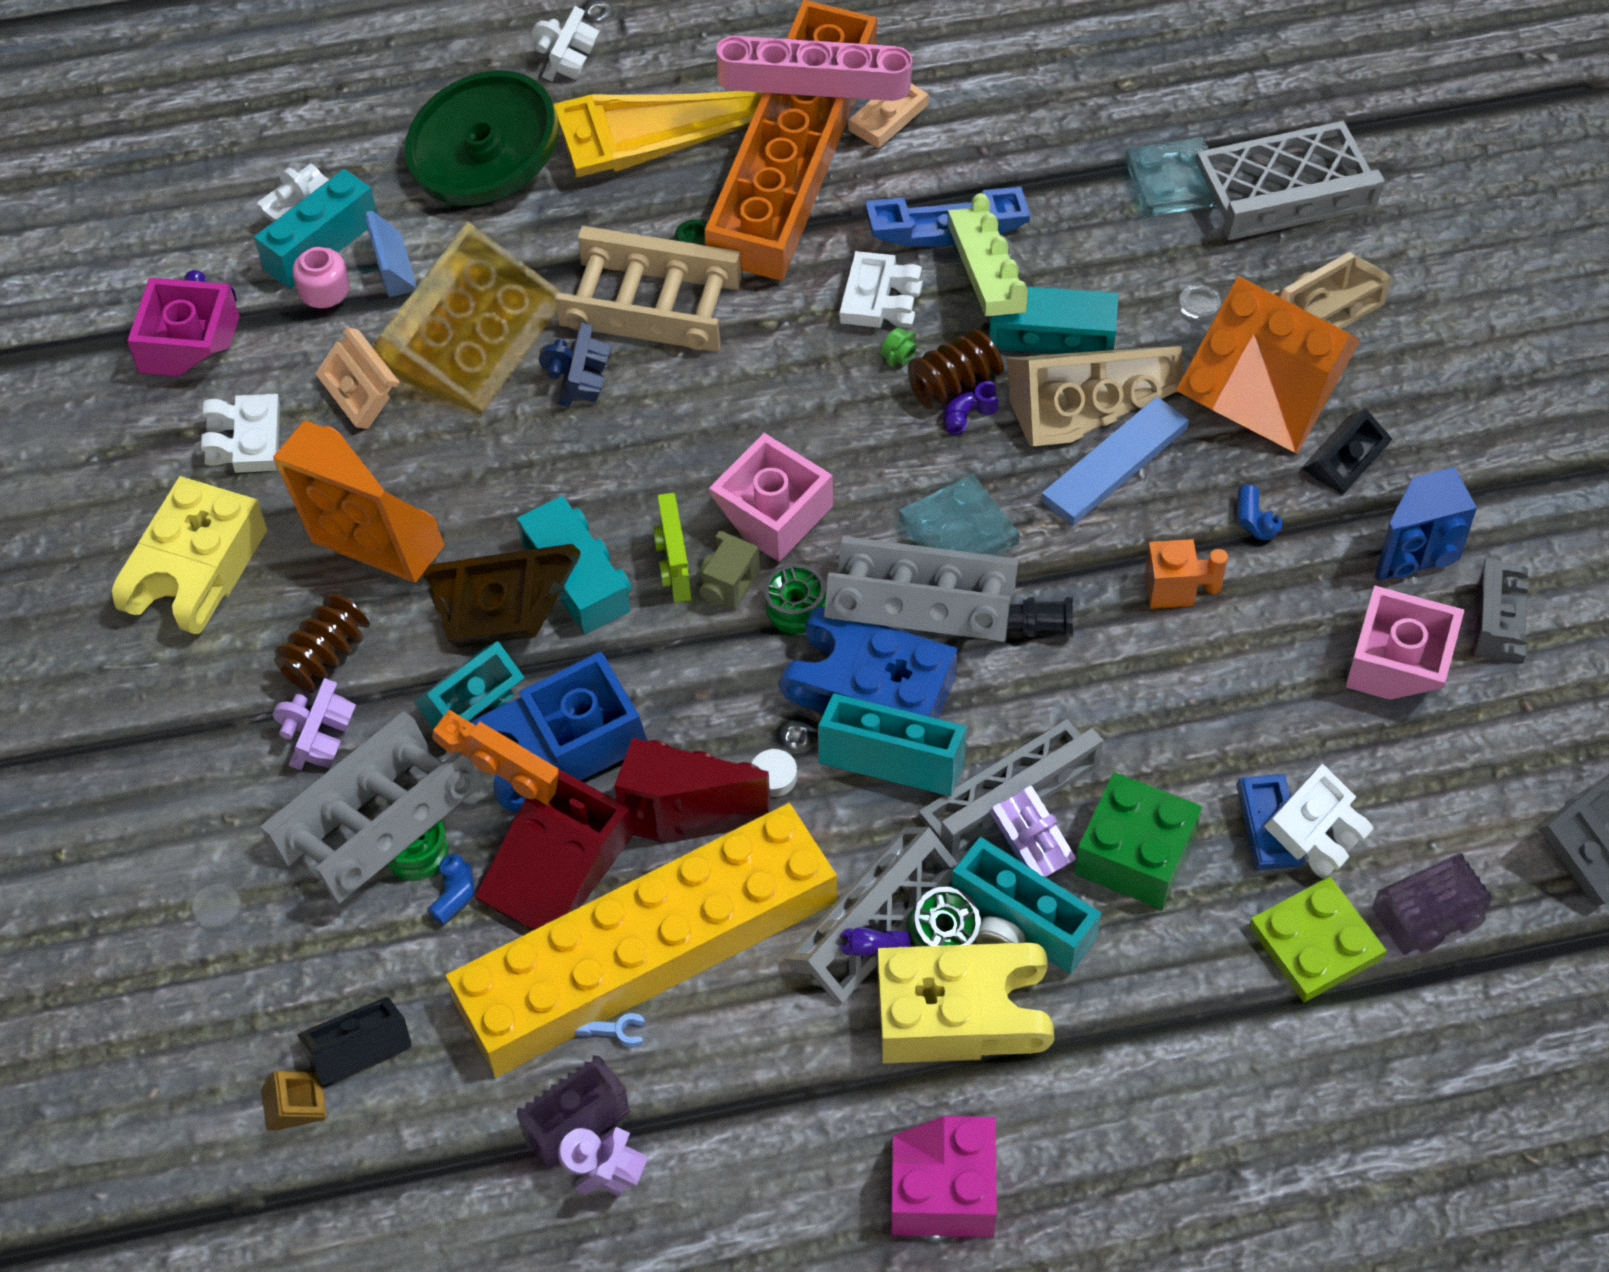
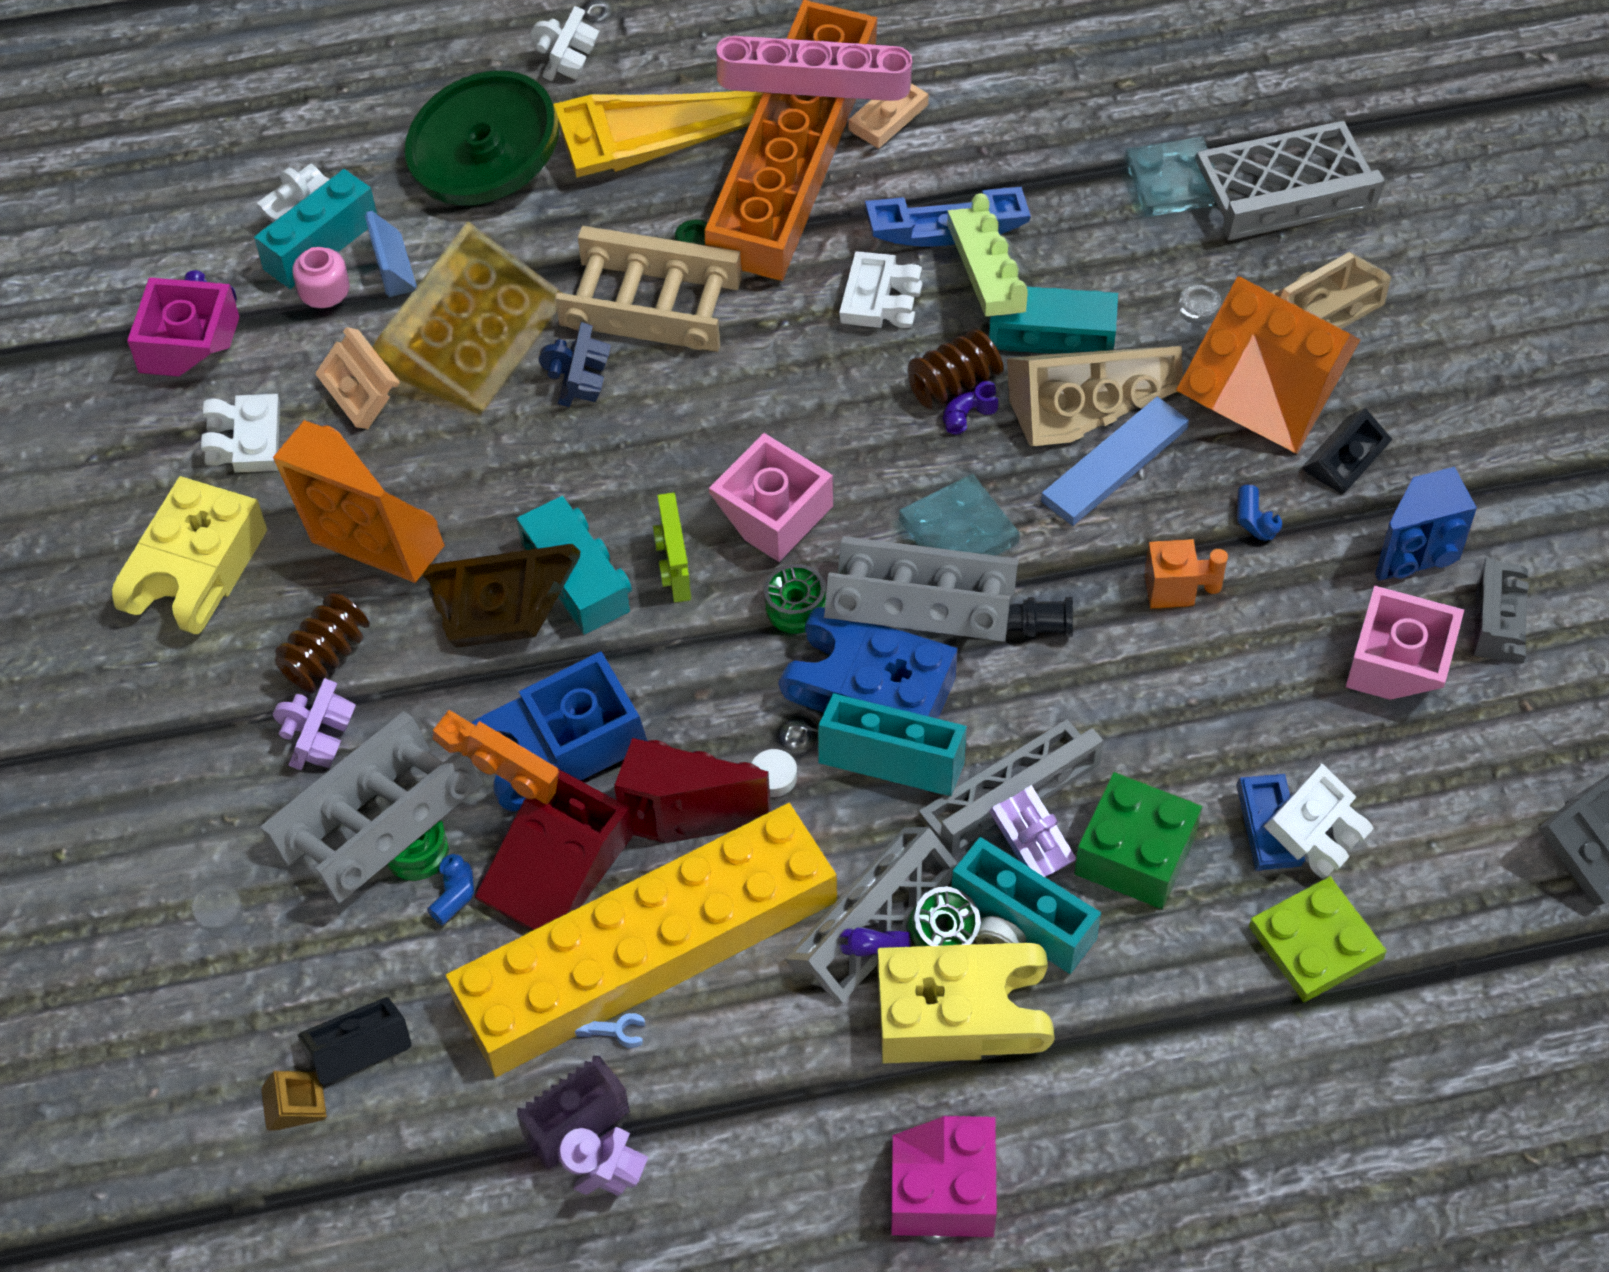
teal brick [413,641,525,729] -> none
olive brick [699,530,760,611] -> none
bright green plate [880,327,917,367] -> none
clear purple brick [1372,853,1492,955] -> none

